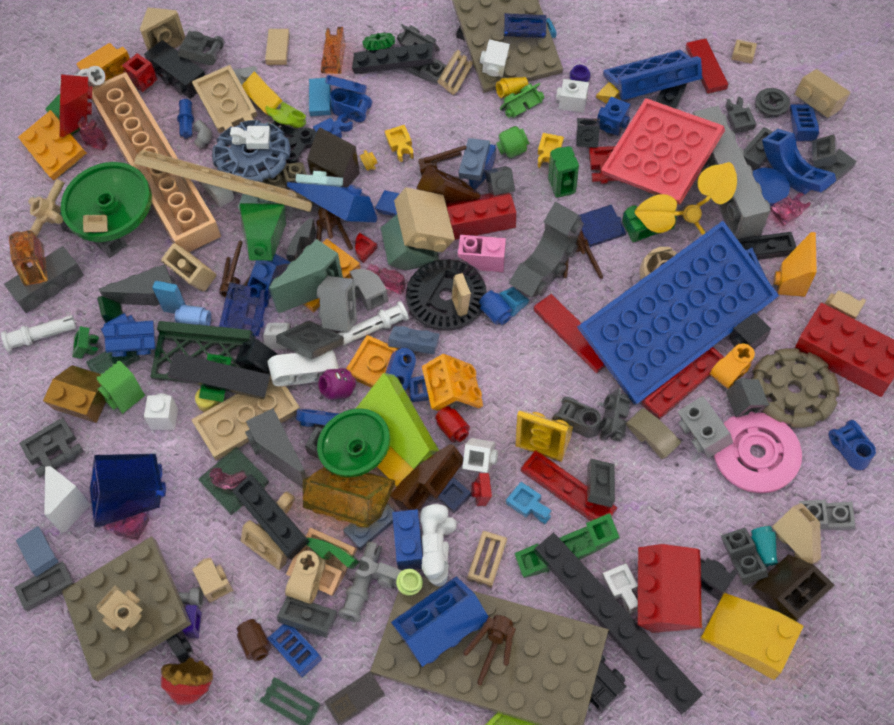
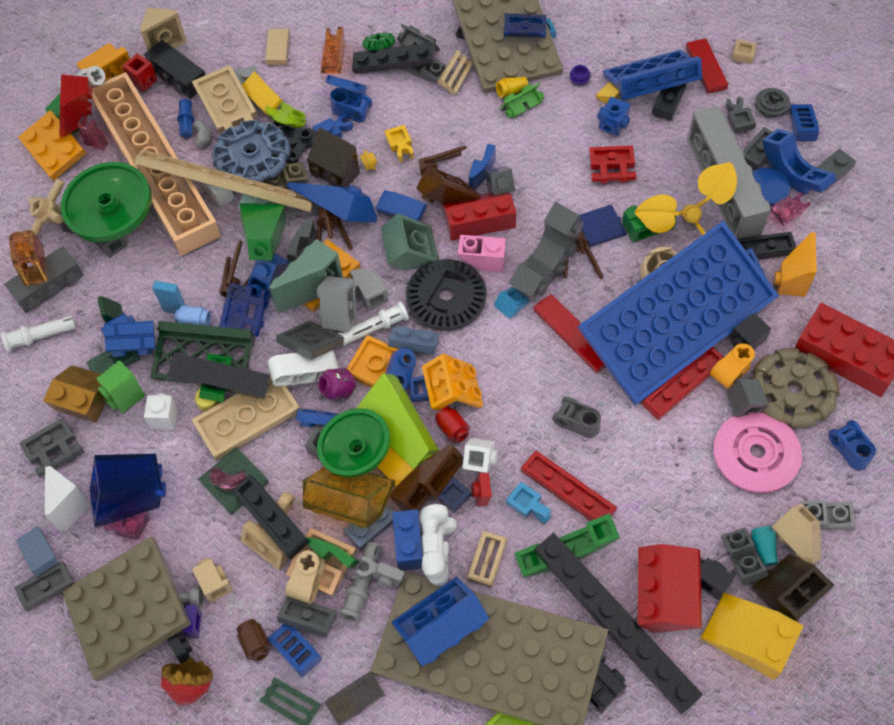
green tile [72,326,99,359] -> none
tan tile [83,215,108,232] -> none
tan brick [96,585,143,631] -> none
dark grey slope [99,264,173,306] -> none
tan brick [161,243,216,292] -> none
dark grey plate [178,31,225,65] -> none
white plate [230,126,270,149] -> none
black brick [234,339,278,374] -> none
dark grey slope [245,408,311,491] -> none
white slope [263,323,290,350] -> none
light aqua plate [296,171,343,187] -> none
dark azure tile [309,78,331,116] -> none
red tile [355,233,378,263] -> none
clear pink plate [366,264,405,295] -> none
tan brick [394,187,455,252] -> none
yellowish green plate [396,569,423,596] -> none
tan tile [451,273,471,316] -> none
sand blue plate [458,138,490,181] -> none
reddish brown plant [463,615,516,685] -> none
blue brick [479,290,513,325] -> none
white brick [480,40,510,77] -> none
bright green head [496,126,530,158] -> none
yellow slope [515,410,573,462] -> none
yellow plate [537,133,564,168] -> none
green brick [548,146,579,198] -> none
white brick [556,79,589,113] -> none
black brick [576,118,600,147] -> none
dark grey plate [587,458,615,508] -> none
dark grey hinge [600,388,630,442] -> none
coral plate [601,98,725,205] -> none
white plate [602,564,638,615] -> none
dark tan slope [625,408,681,460] -> none
light grey brick [678,396,733,458] -> none
tan brick [794,69,851,118] -> none
dark grey plate [812,134,838,168] -> none
tan brick [825,290,866,319] -> none

